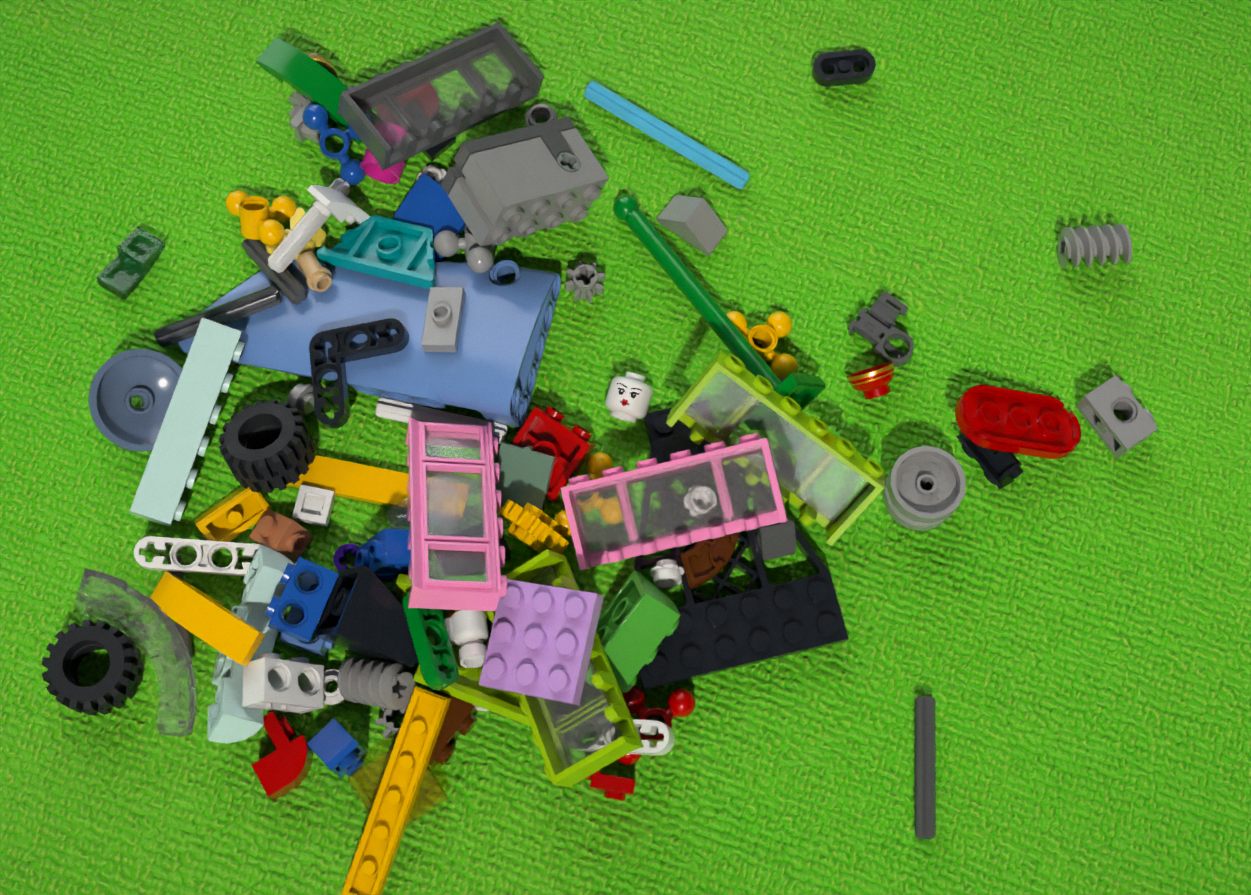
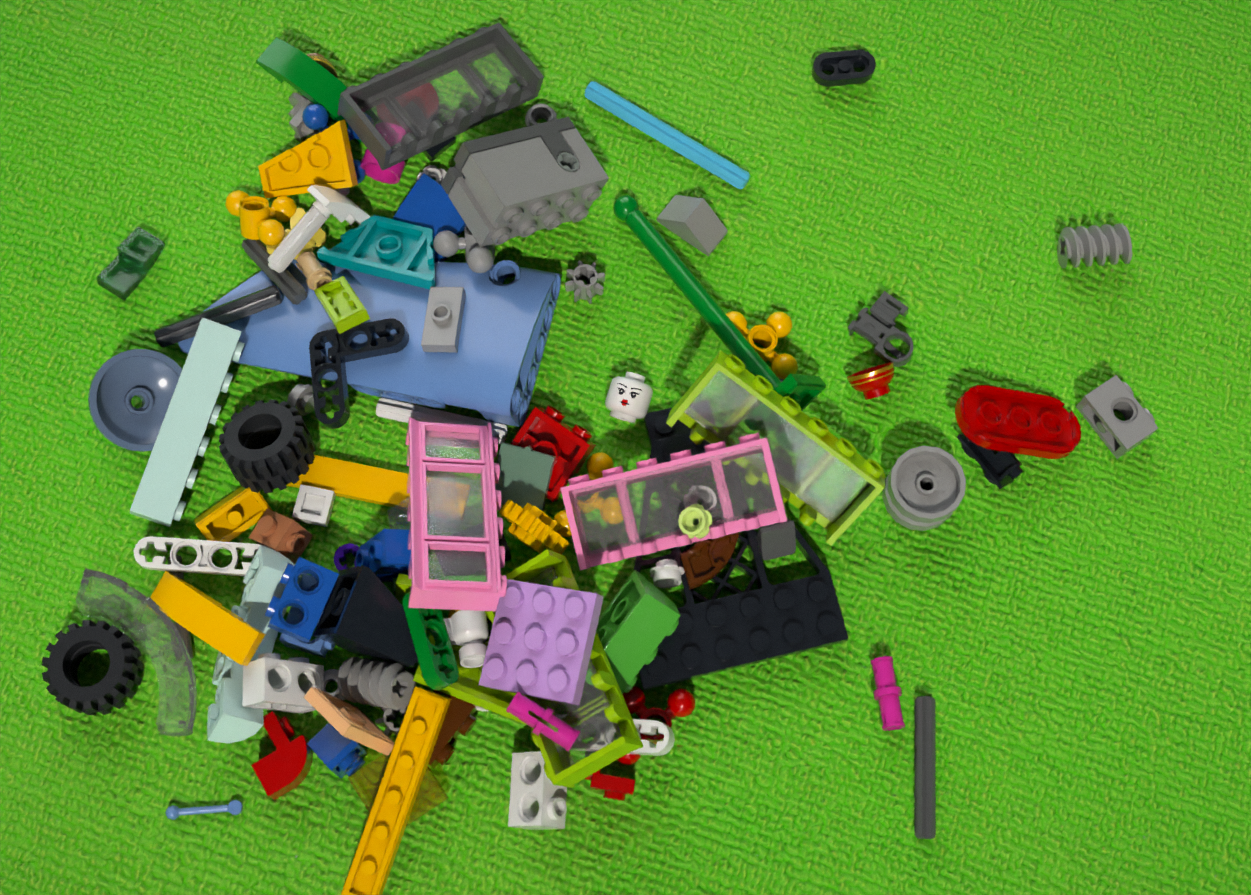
none -> medium blue hinge [166,800,243,820]
none -> yellow wing [258,119,358,198]
none -> light nougat tile [304,687,394,756]
none -> lime plate [314,276,370,334]
none -> dark pink pin [506,691,581,751]
none -> white brick [508,751,567,830]
none -> yellowish green plate [678,504,713,539]
none -> dark pink pin [870,656,905,731]

